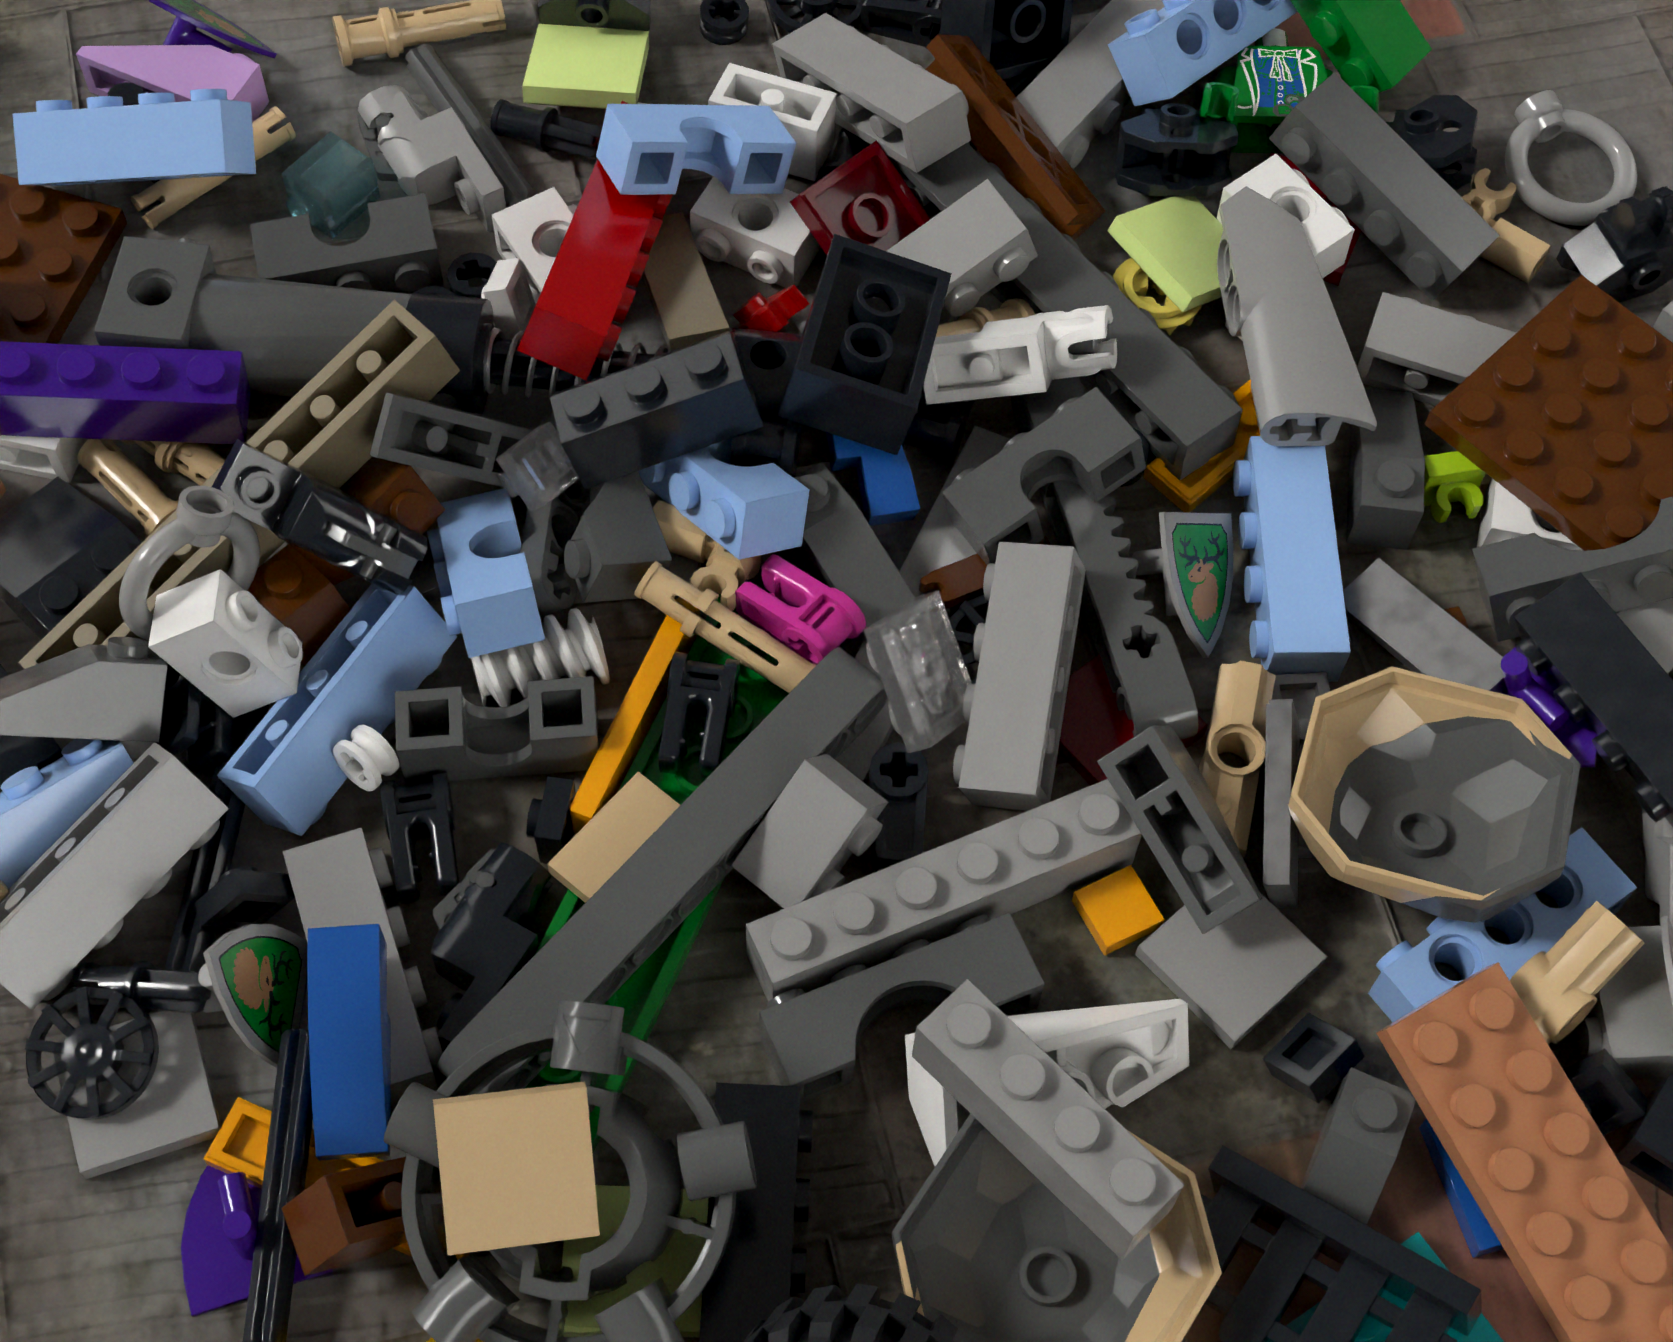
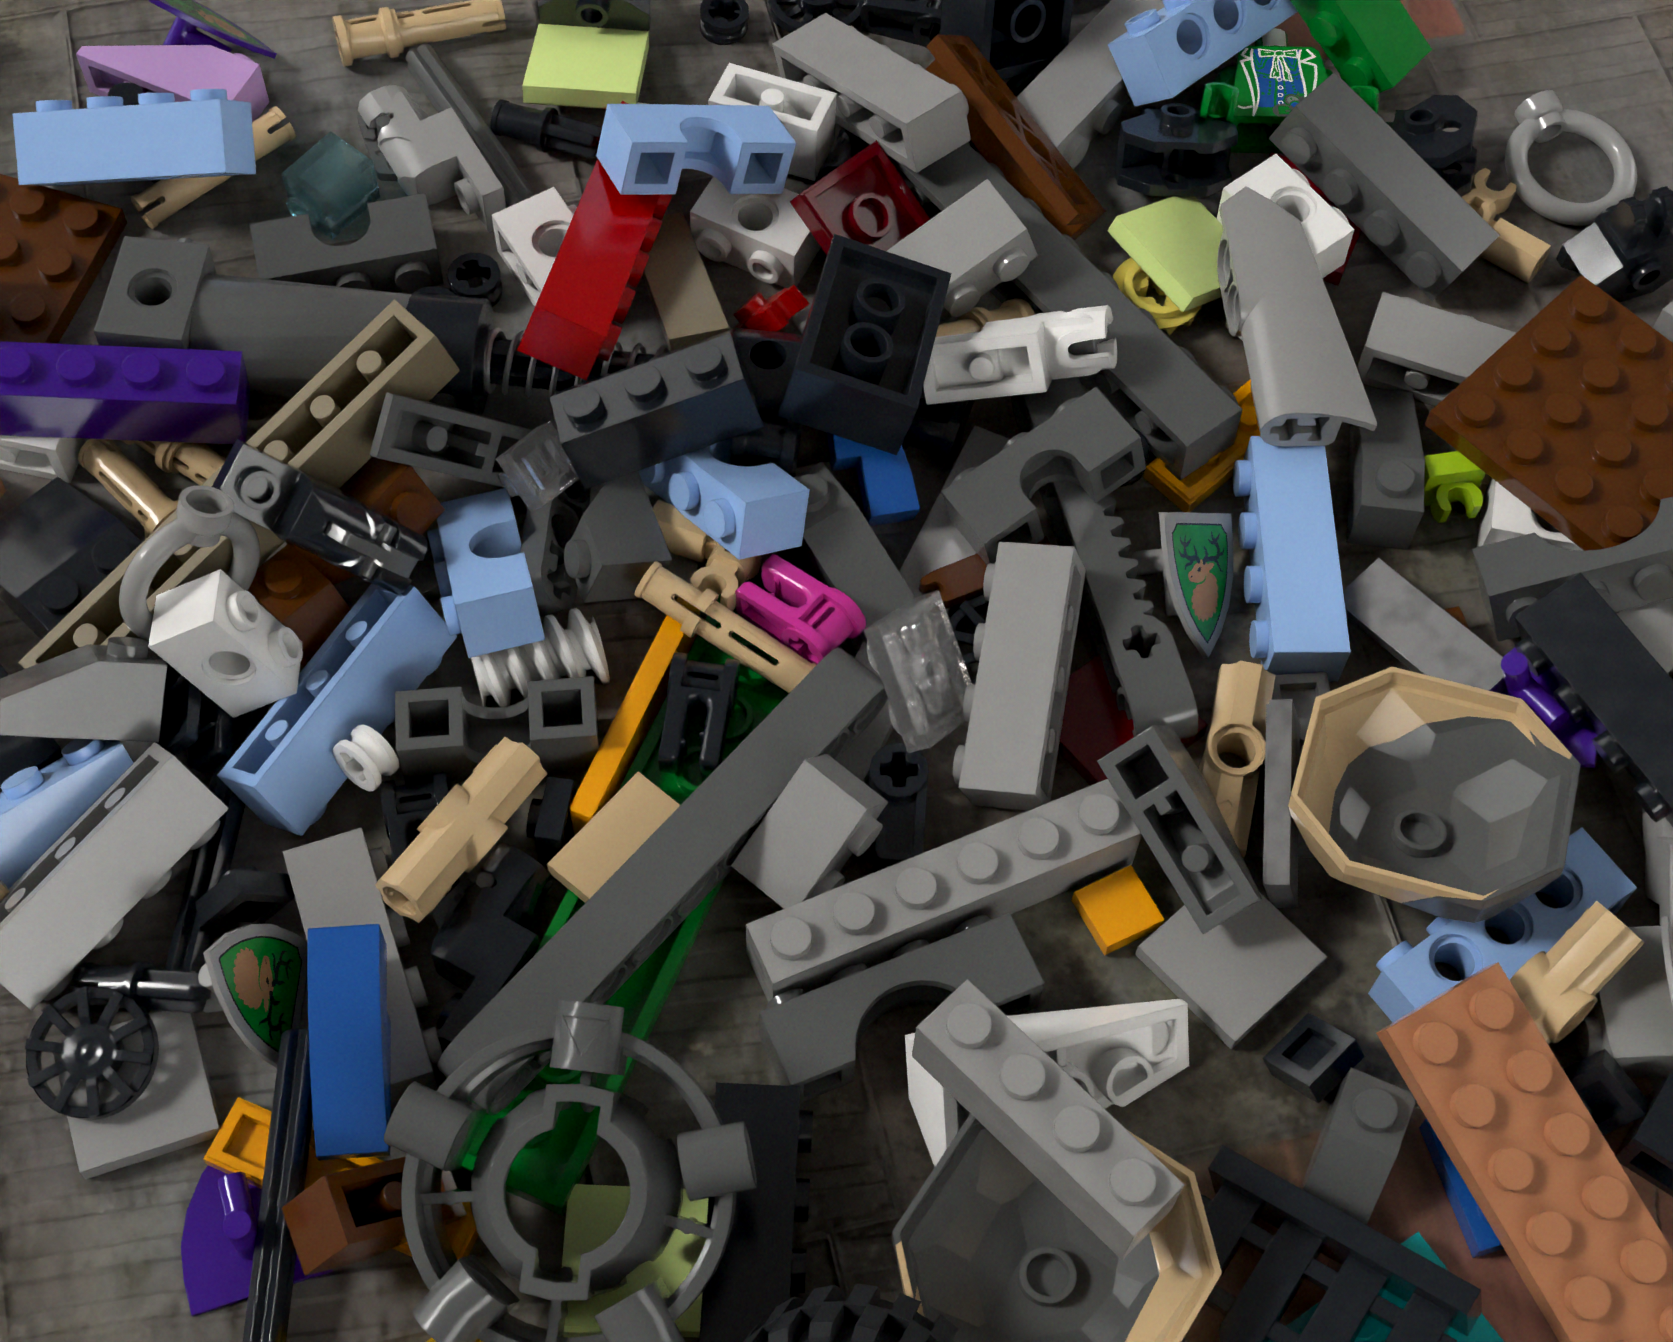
tan tile [433,1081,600,1255] -> none
white plate [481,258,536,340] -> none
none -> tan piece [375,737,547,923]

